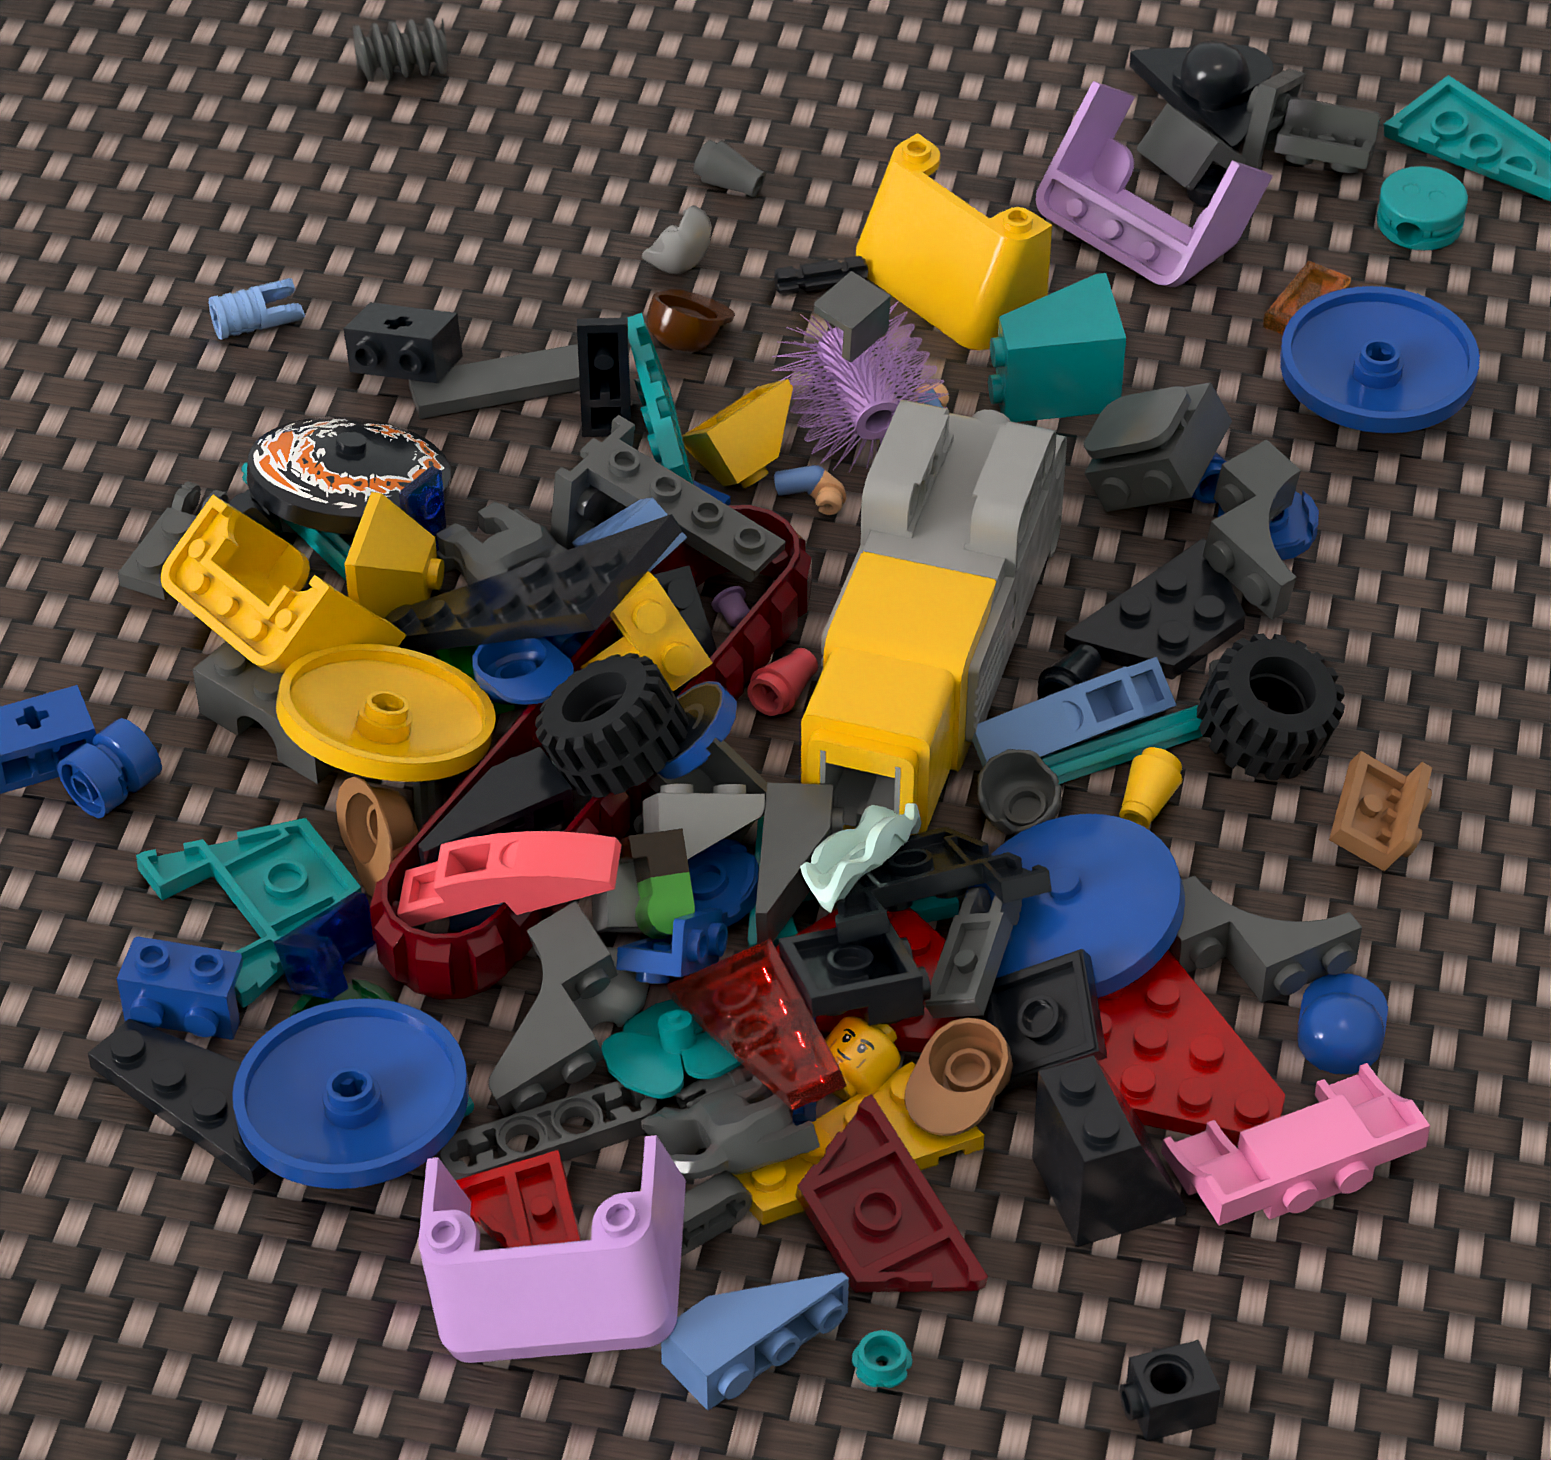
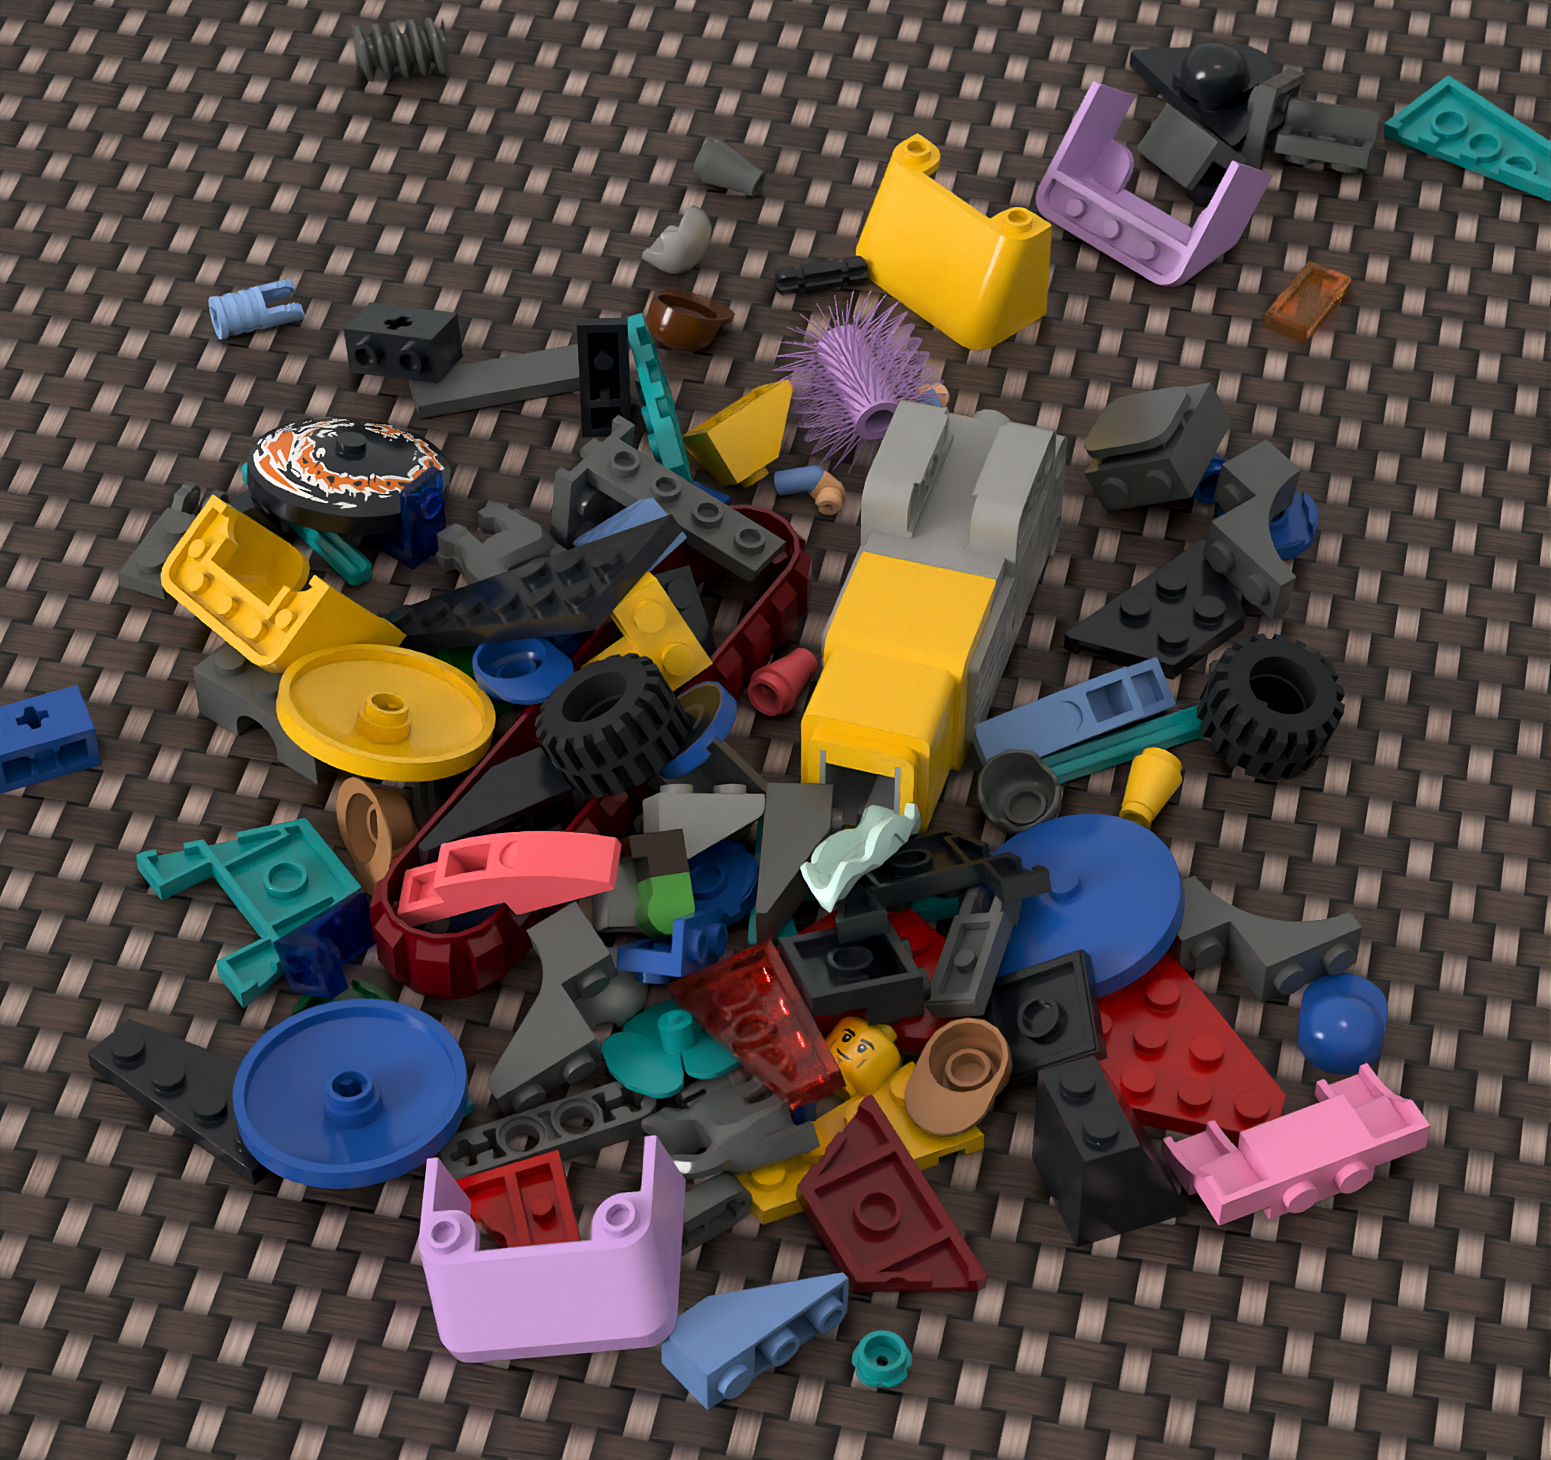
blue wheel [57,718,162,818] -> none
blue bracket [117,936,243,1040] -> none
yellow slope [345,492,444,619] -> none
lavender piece [711,586,750,627] -> none
dark grey panel [814,271,891,363] -> none
teal slope [988,273,1126,422] -> none
black cone [1037,644,1102,699] -> none
black brick [1120,1340,1221,1442] -> none
blue dish [1280,286,1480,433] -> none
medium nougat bracket [1329,751,1432,871] -> none
teal head [1377,166,1468,251] -> none

